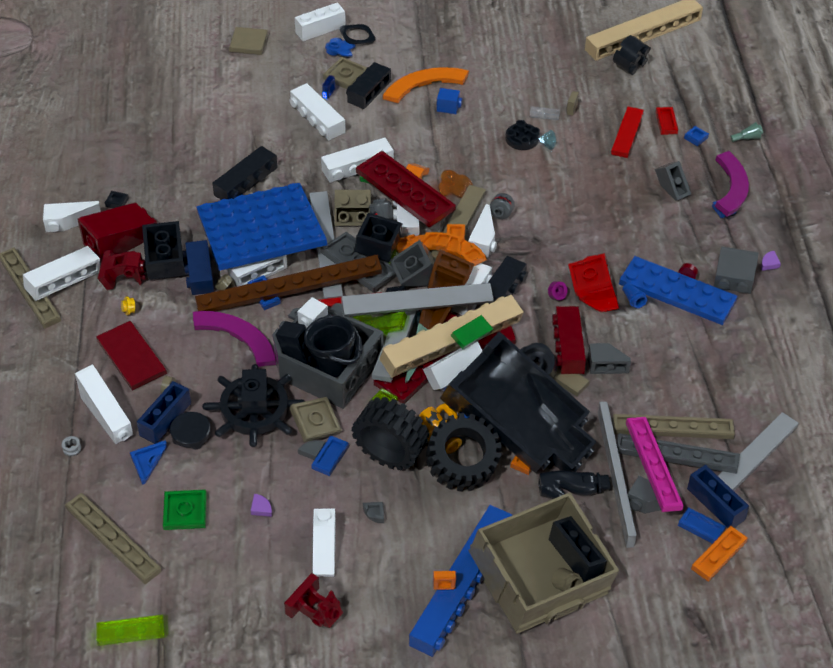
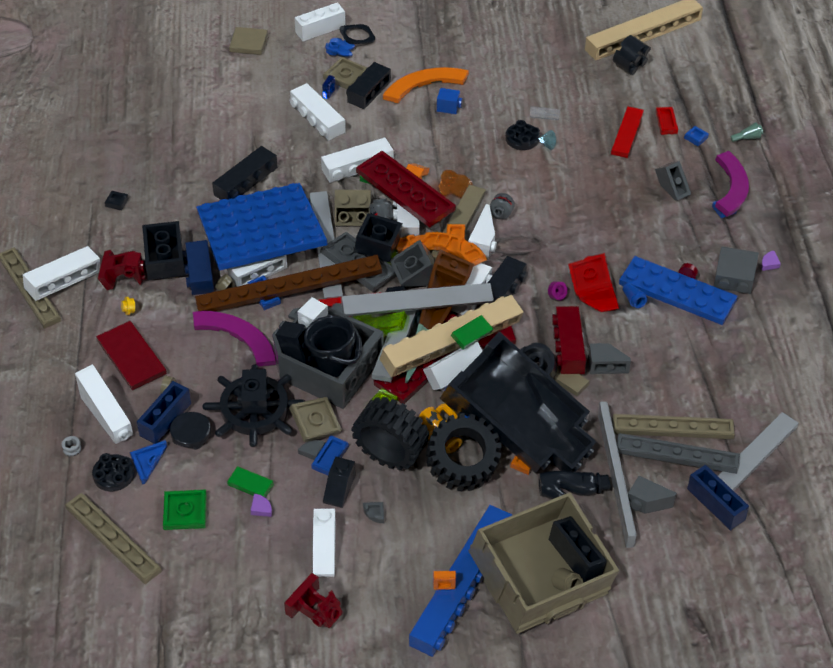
white slope [43,201,101,232] -> none
dark red slope [78,202,157,263] -> none
clear neon green tile [96,614,165,646] -> none
dark tan tile [567,91,579,116] -> none
dark pink tile [626,417,683,512] -> none
blue tile [678,507,726,544] -> none
orange plate [691,526,748,582] -> none
none -> black tile [92,453,134,492]
none -> green tile [227,466,274,498]
none -> black slope [323,456,356,508]

